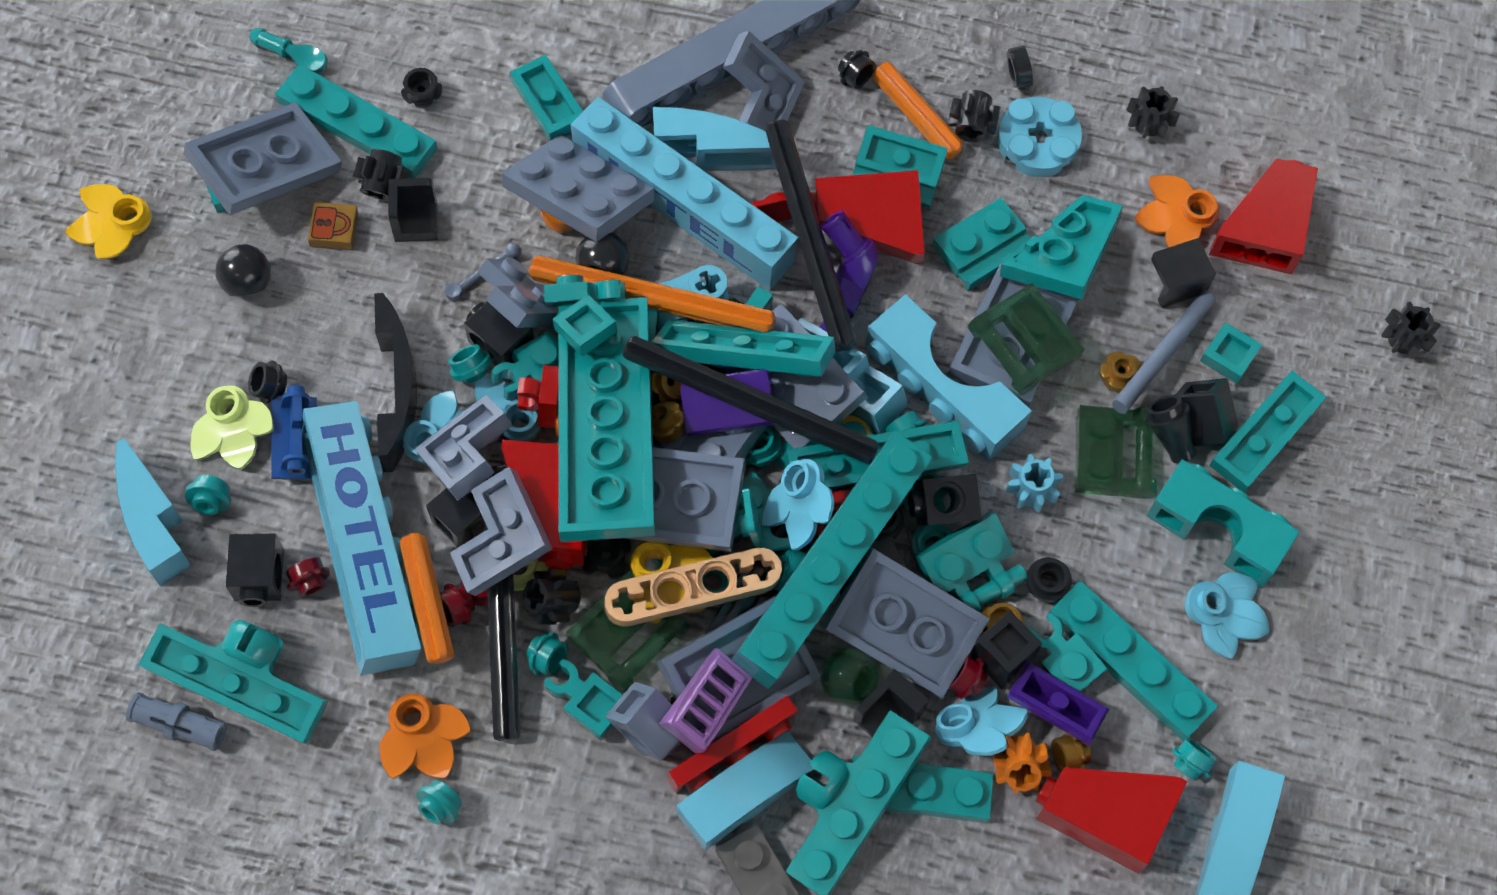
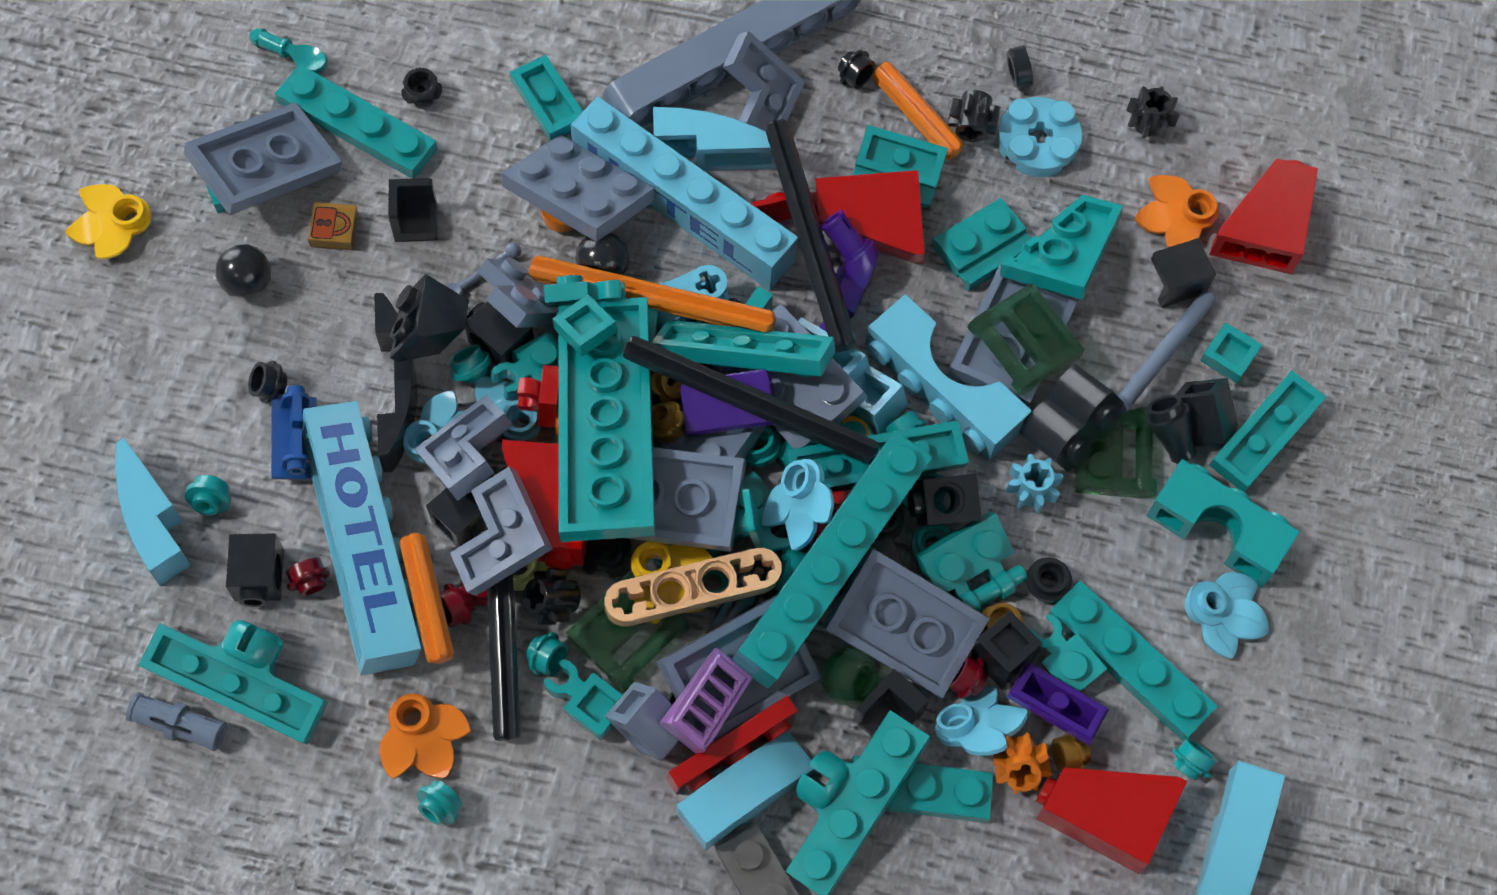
yellowish green plate [190,386,274,470] -> none
black gear [353,149,410,201] -> none
pearl gold plate [1100,351,1142,393] -> none
black gear [1381,302,1441,359] -> none
none -> black slope [390,274,469,362]
none -> black brick [1019,364,1124,472]

